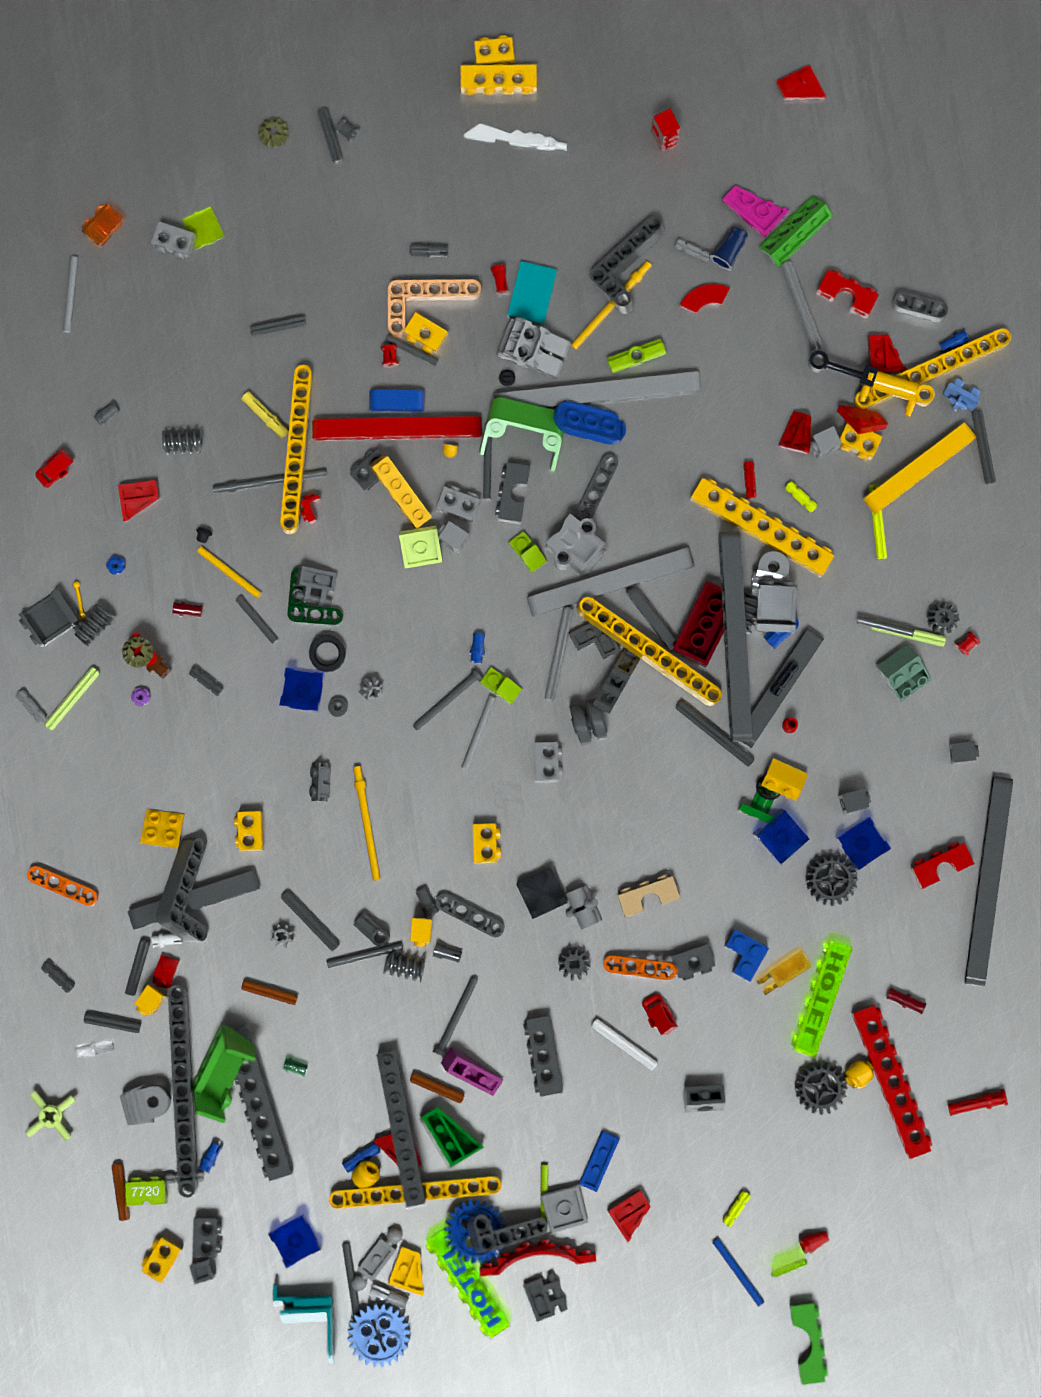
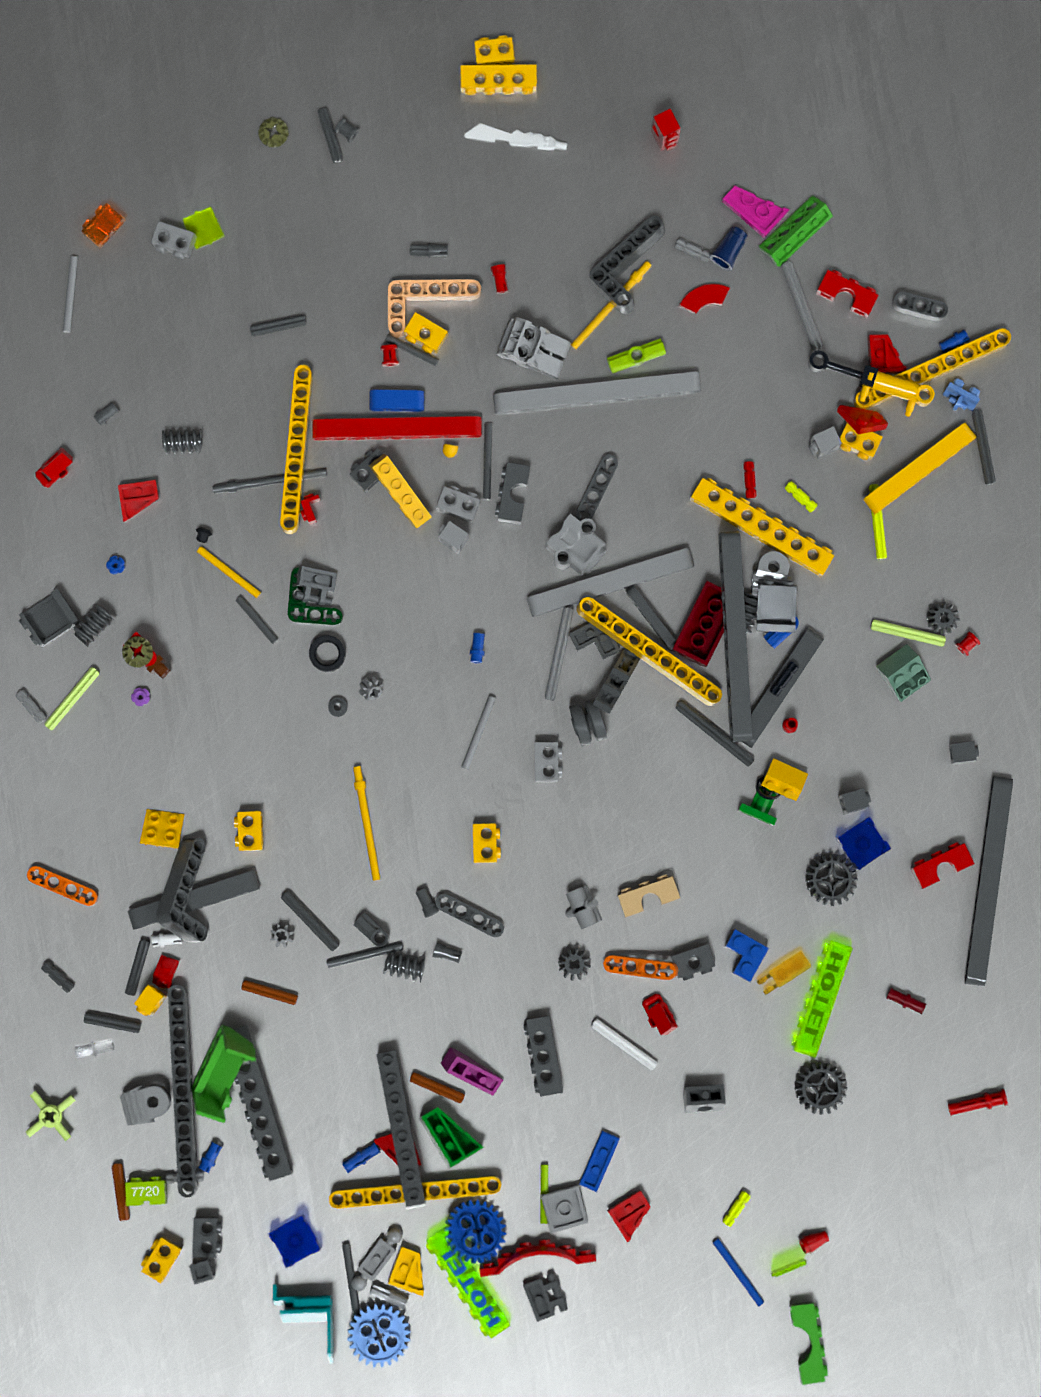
yellow hinge [73,581,86,620] -> none
dark red pin [172,602,202,618] -> none
dark grey axle [189,666,223,696] -> none
light yellow pin [241,391,289,439] -> none
clear blue panel [279,667,325,713] -> none
clear green pin [282,1057,308,1077] -> none
dark grey hinge [309,762,330,802] -> none
yellow head [351,1160,380,1189] -> none
yellowish green plate [398,525,442,569] -> none
yellow brick [410,918,432,947] -> none
dark grey bar [413,669,483,731] -> none
dark grey bar [433,977,478,1057] -> none
dark grey beam [467,1215,548,1253] -> none
bright green windscreen [479,397,563,471] -> none
lime slope [480,667,522,705] -> none
black piece [499,369,516,386] -> none
teal tile [507,261,557,325] -> none
lime slope [508,531,547,573] -> none
black brick [516,868,567,919] -> none
blue tile [553,401,626,445] -> none
clear blue panel [753,809,809,864] -> none
red wing [776,65,826,100] -> none
red wing [779,411,811,454] -> none
yellow head [845,1060,874,1089] -> none
red brick [851,1005,933,1160] -> none
dark grey bar [857,616,915,637] -> none

